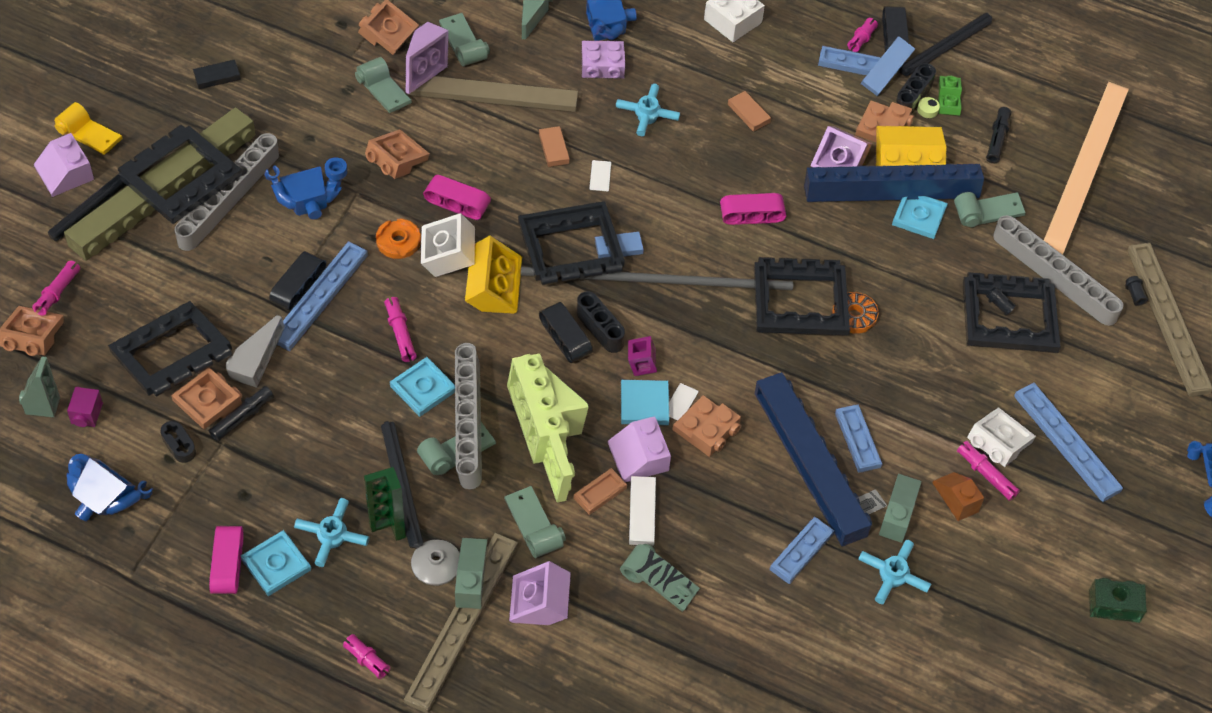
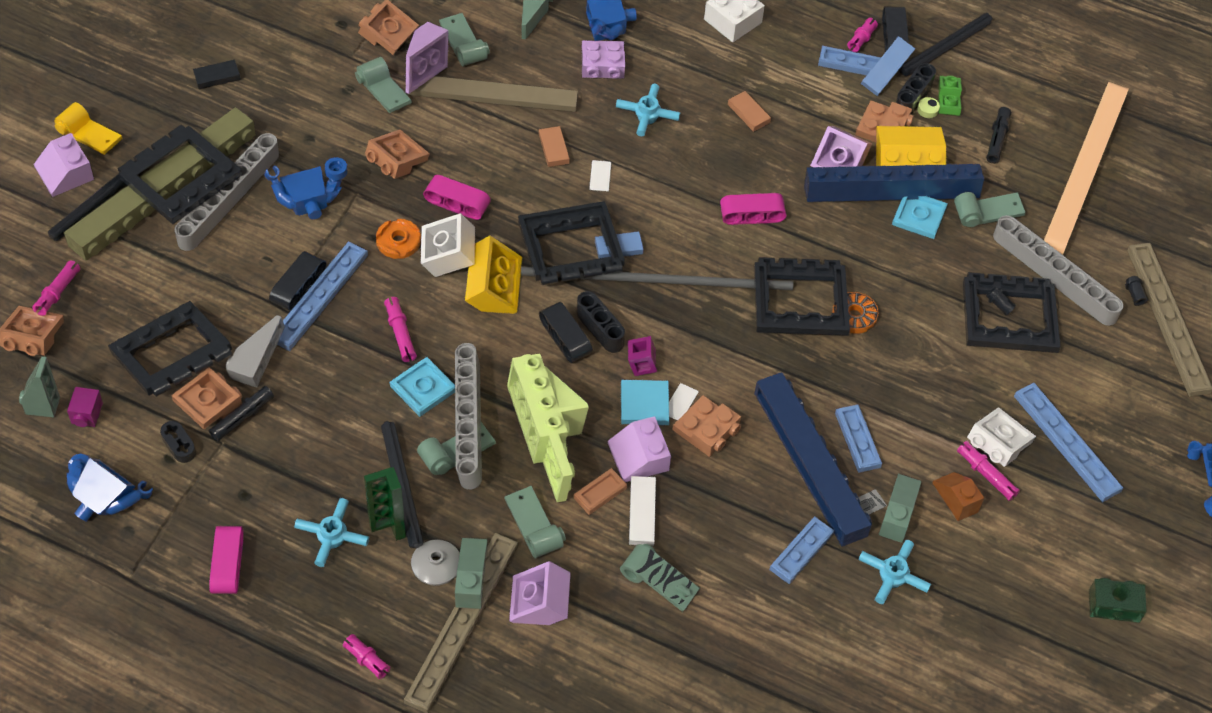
medium azure tile [241,530,311,596] -> none

